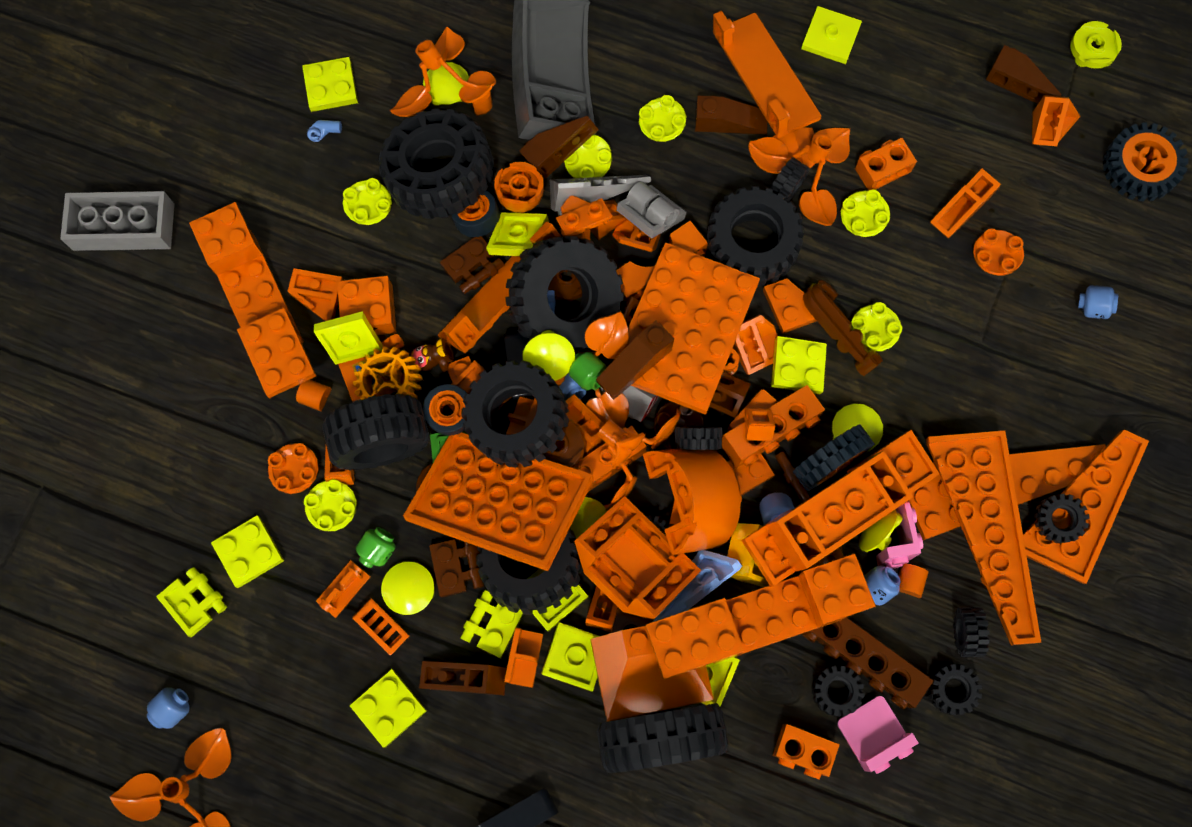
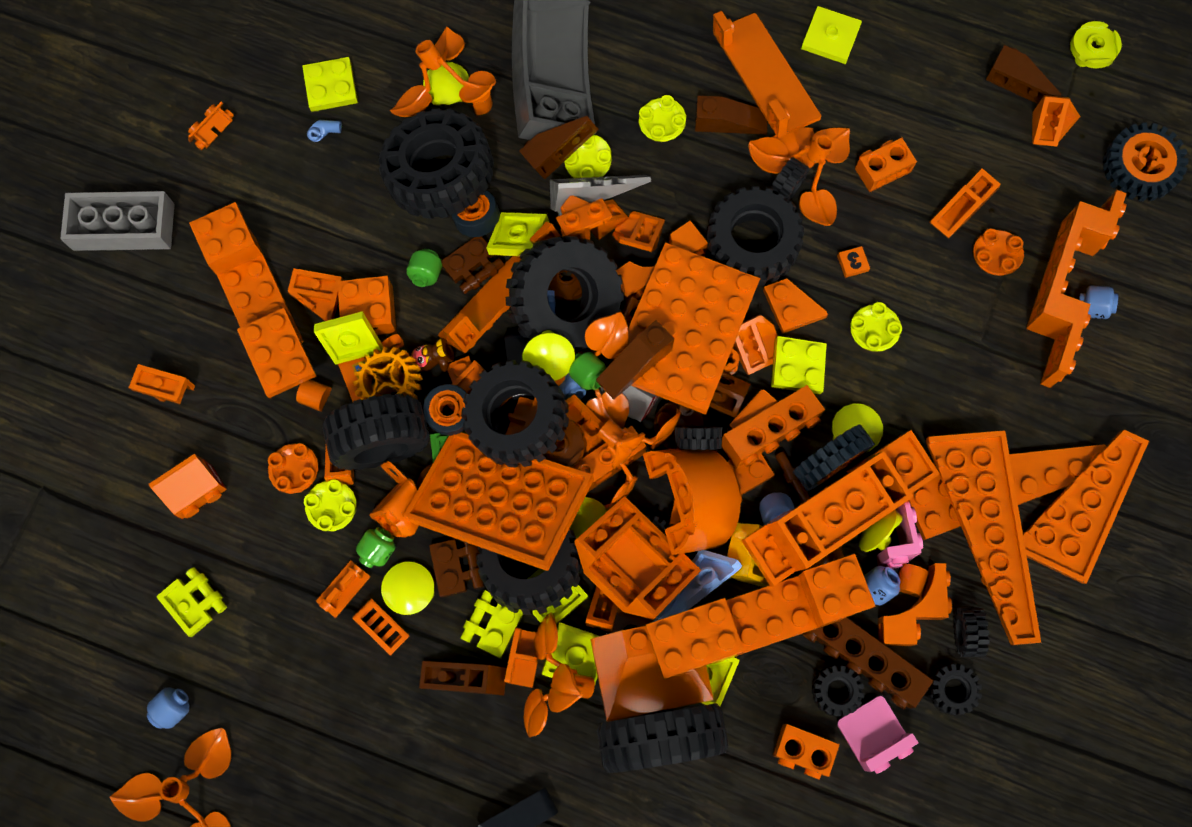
neon yellow plate [211,515,284,588] -> none
neon yellow dish [343,178,392,225] -> none
neon yellow plate [350,669,427,748] -> none
orange cylinder [494,162,544,213] -> none
light grey plate [616,181,686,239] -> none
orange slope [745,409,775,441] -> none
reddish brown piece [803,280,883,376] -> none
neon yellow dish [840,190,890,237] -> none
black tyre [1034,494,1090,543] -> none
none -> orange panel [128,364,195,404]
none -> orange slope [149,454,227,519]
none -> orange hinge [188,102,234,150]
none -> orange piece [370,461,419,538]
none -> bright green head [406,249,442,287]
none -> orange plant [524,612,595,737]
none -> orange tile [837,246,870,278]
none -> orange arch [878,563,952,646]
none -> orange bracket [1026,190,1127,388]

